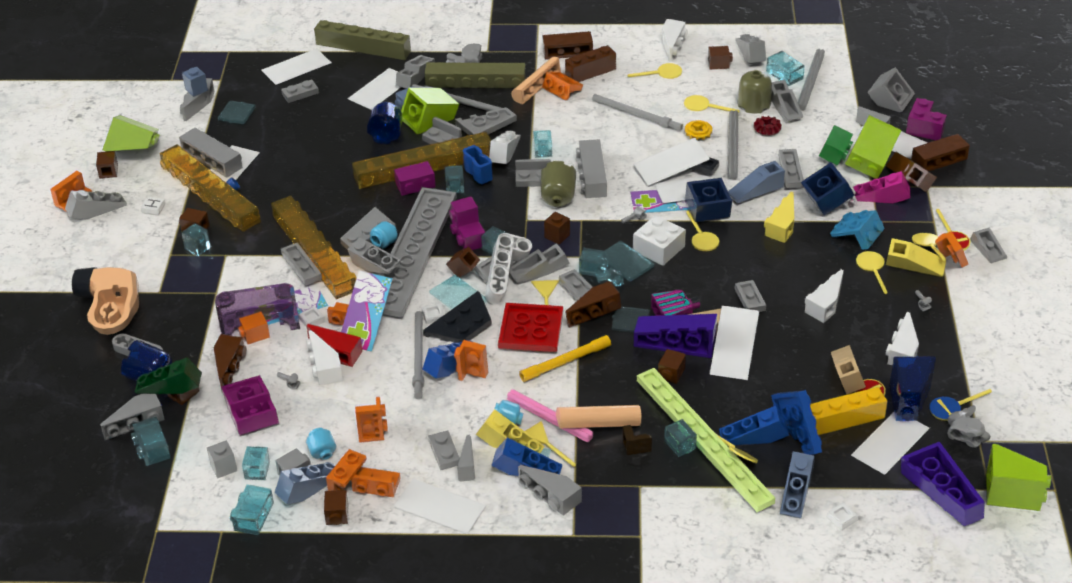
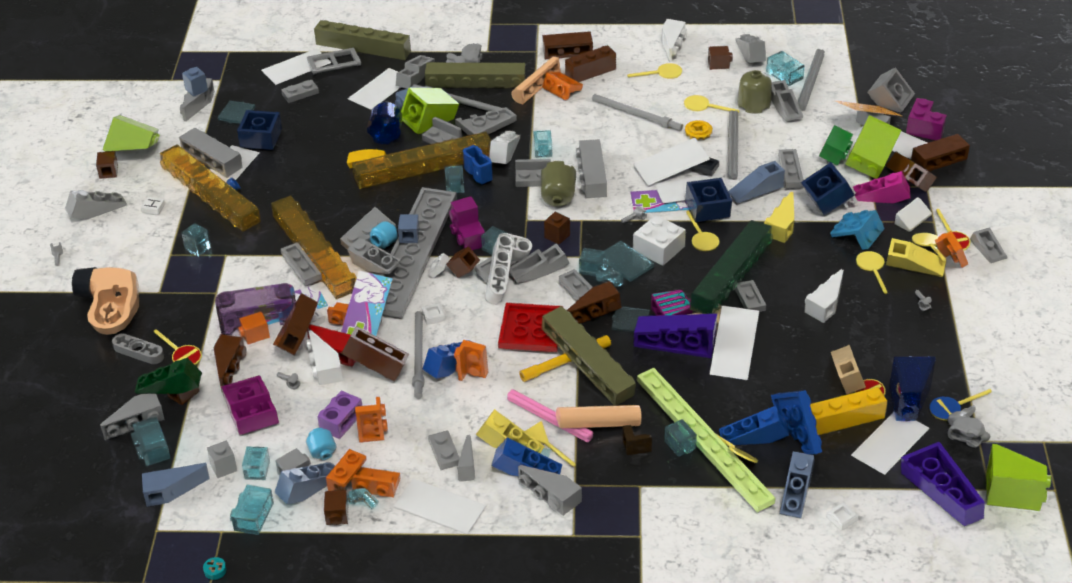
orange bracket [50,171,92,212] -> none
clear blue cylinder [121,340,172,381] -> none
reddish brown brick [179,208,210,237] -> none
magenta brick [394,161,436,196] -> none
black wing [423,291,492,343] -> none
clear light blue piece [429,275,487,310] -> none
medium azure head [494,400,524,425] -> none
light yellow piece [531,280,559,305] -> none
reddish brown brick [658,349,686,384] -> none
dark red gear [754,115,782,135] -> none
white slope [886,312,919,371] -> none
none -> light grey hand [50,242,63,266]
none -> sand blue slope [142,463,210,507]
none -> piece [154,330,202,365]
none -> teal tile [203,557,227,580]
none -> dark blue brick [237,110,282,150]
none -> reddish brown slope [273,293,318,355]
none -> light grey window [307,48,361,75]
none -> medium lavender brick [317,390,362,439]
none -> reddish brown brick [341,326,409,382]
none -> yellow slope [347,149,386,169]
none -> clear light blue arm [347,488,379,509]
none -> sand blue brick [398,214,420,243]
none -> white tile [428,253,448,278]
none -> olive brick [542,306,636,406]
none -> clear green brick [690,220,773,314]
none -> light orange sticker [833,100,902,116]
none -> white slope [895,197,932,232]

